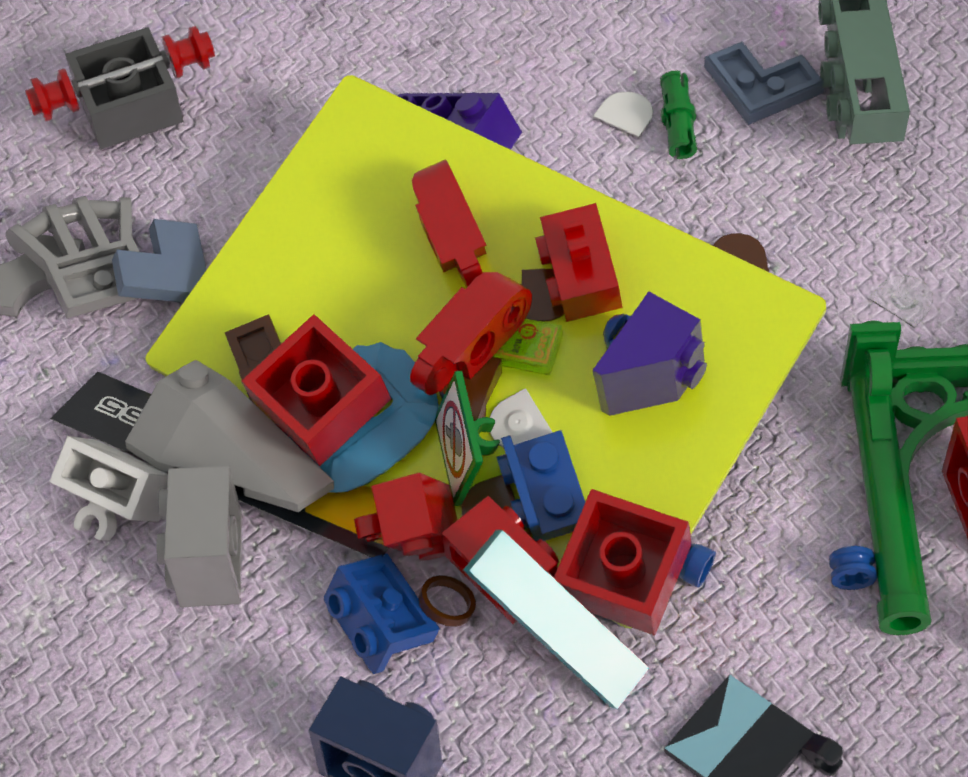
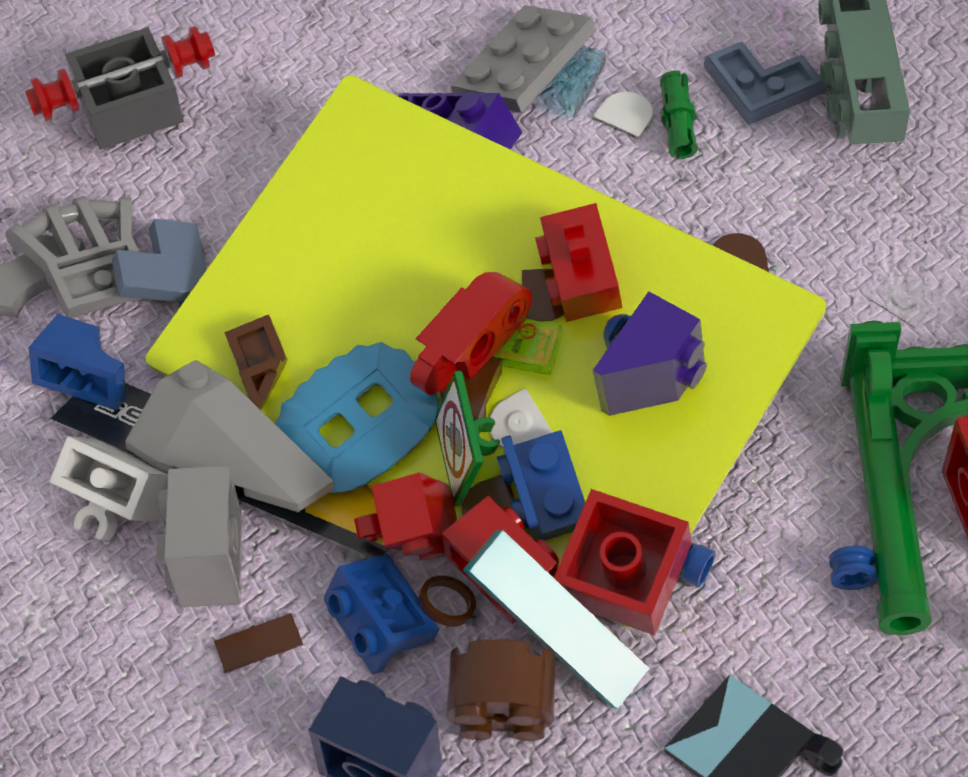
red brick [241,314,391,466] -> none
red piece [411,159,487,288] -> none
none -> blue arch [29,314,126,410]
none -> reddish brown window [214,613,303,673]
none -> reddish brown brick [447,639,556,741]
none -> light grey plate [450,5,596,113]
none -> clear light blue slope [550,45,606,118]

